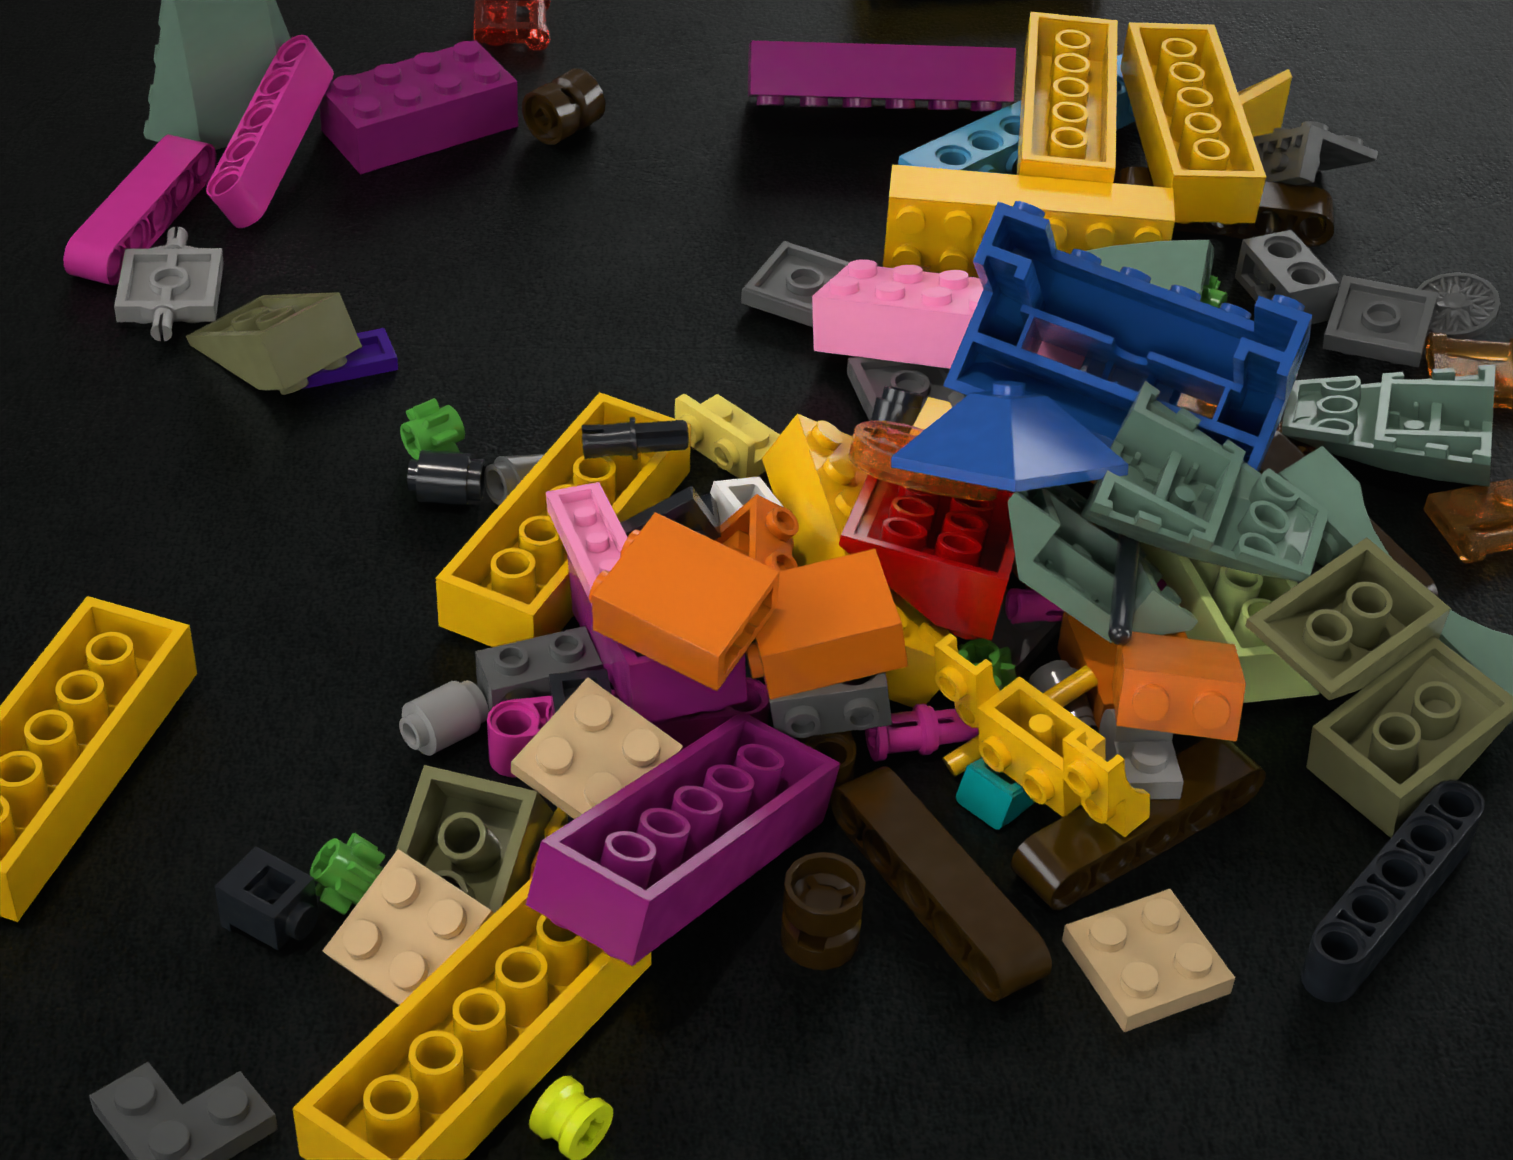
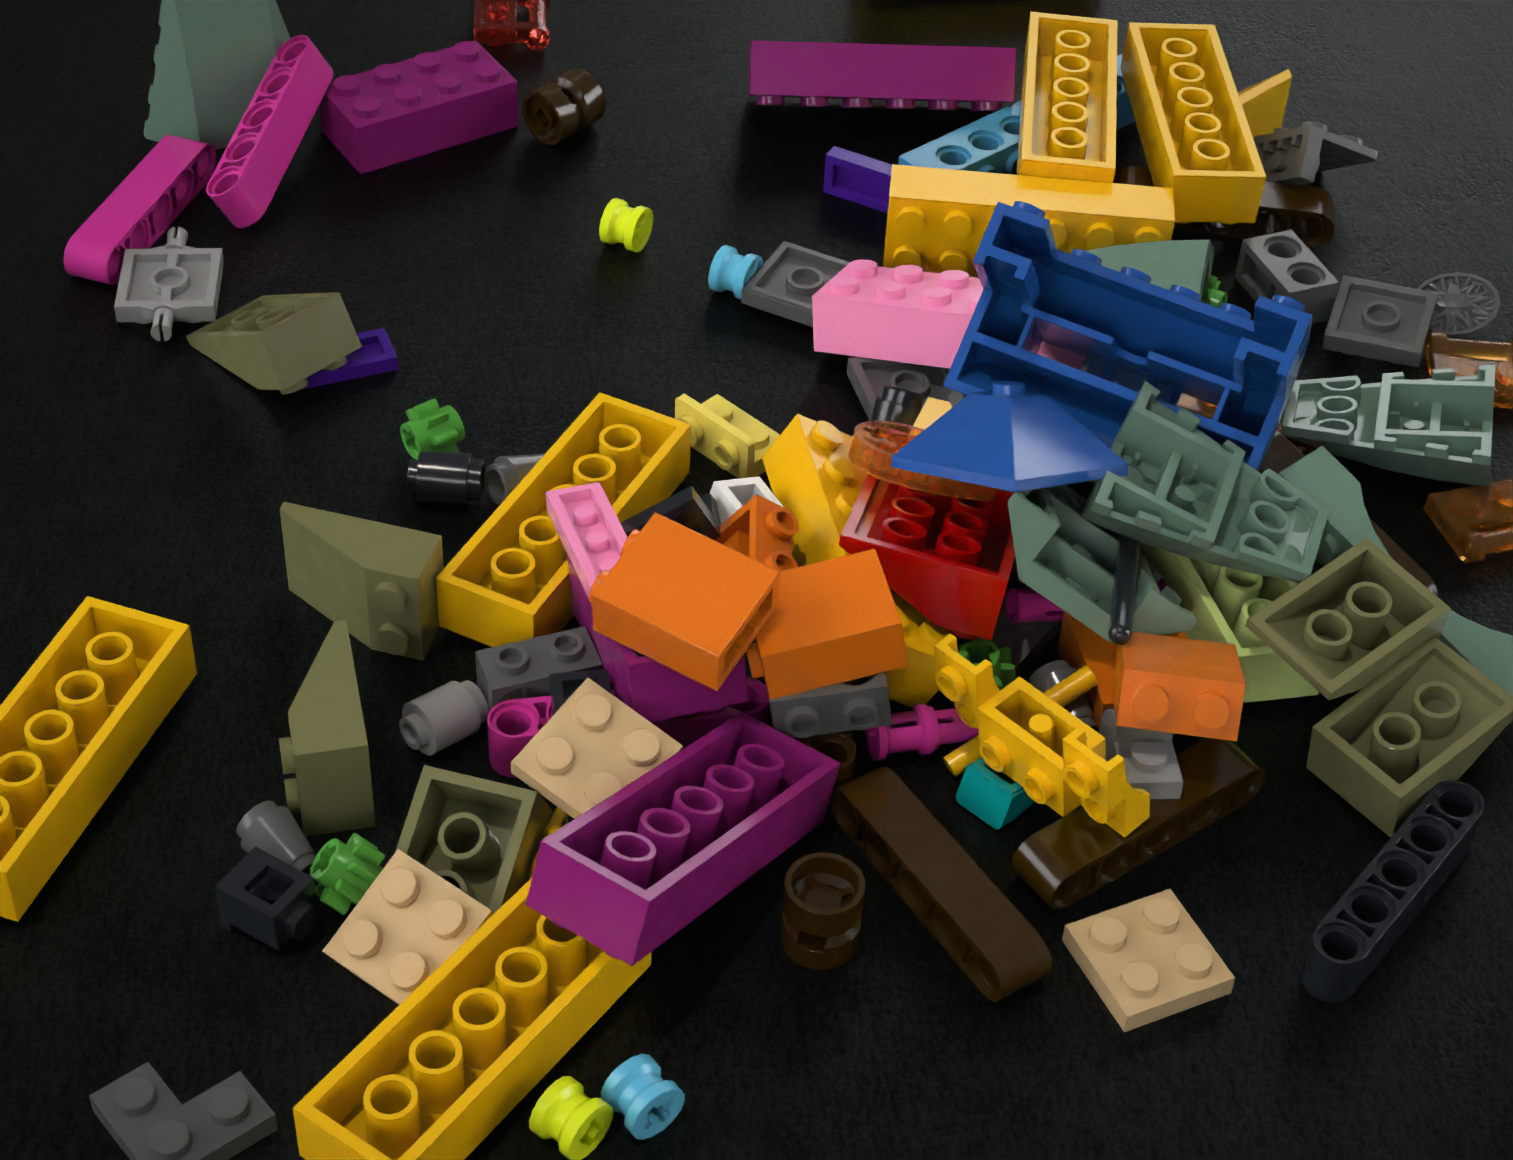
black axle [582,417,689,460] -> none
none -> dark grey cone [236,801,316,875]
none -> olive slope [279,619,376,837]
none -> olive slope [280,502,444,661]
none -> neon yellow wheel [599,198,653,253]
none -> medium azure wheel [601,1054,685,1140]
none -> medium azure wheel [708,245,763,300]
none -> dark purple tile [823,146,892,214]

